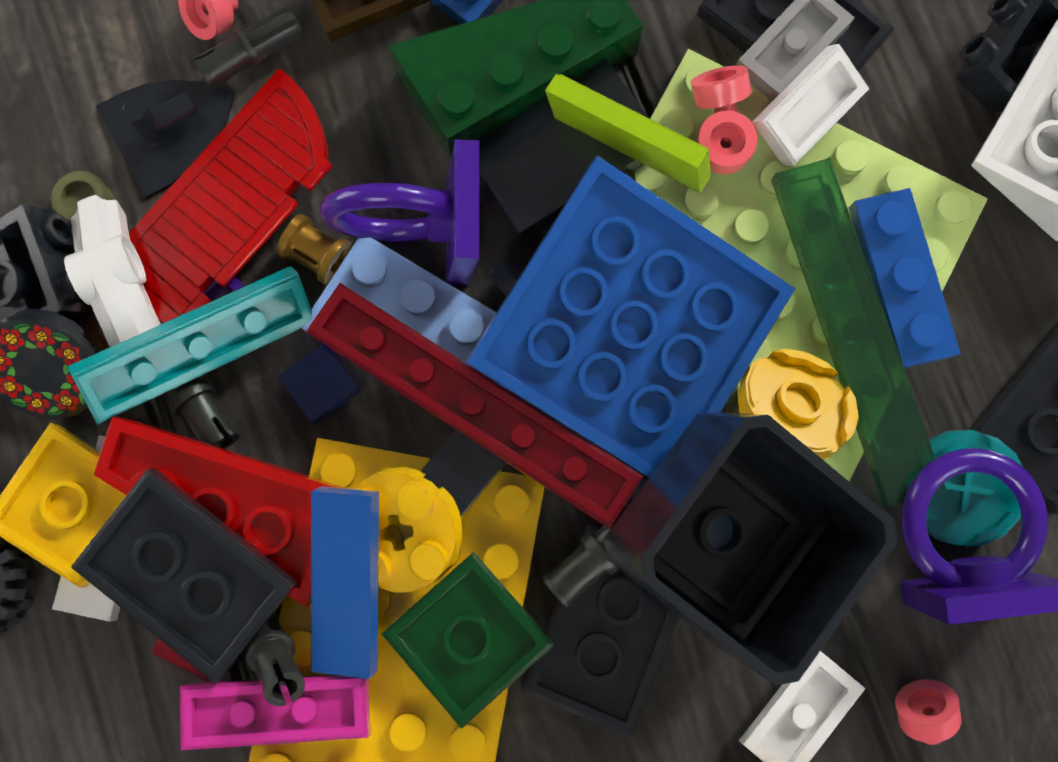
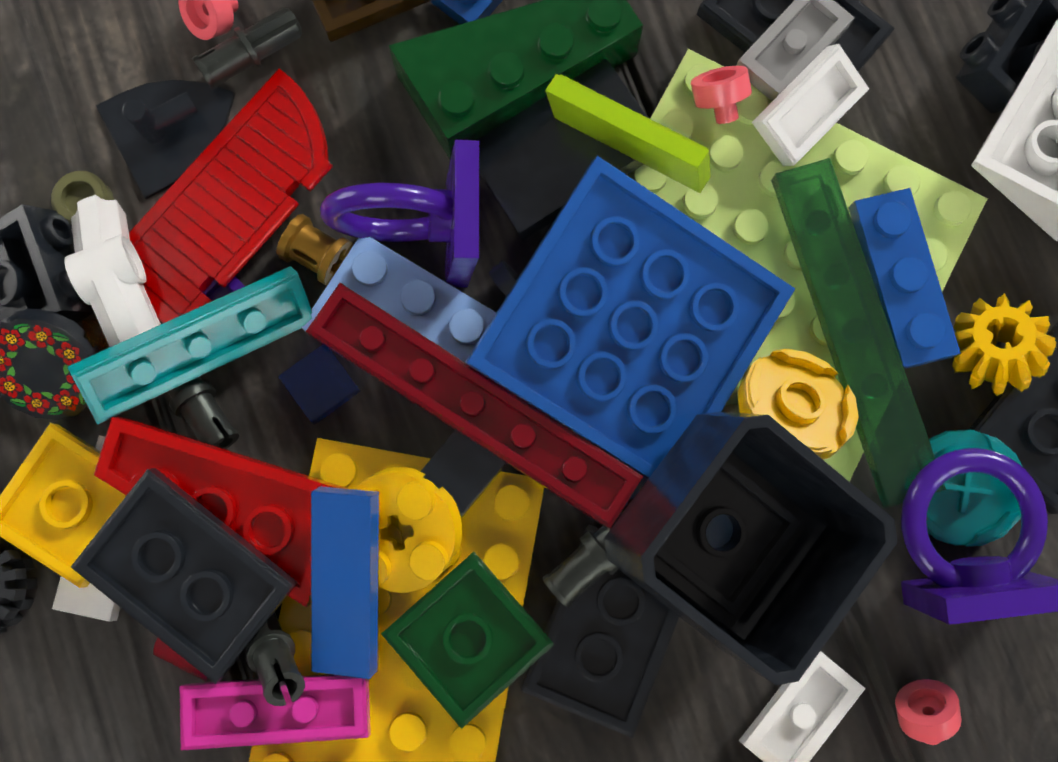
coral tile [696,111,757,174] -> none
none -> yellow gear [952,293,1056,396]

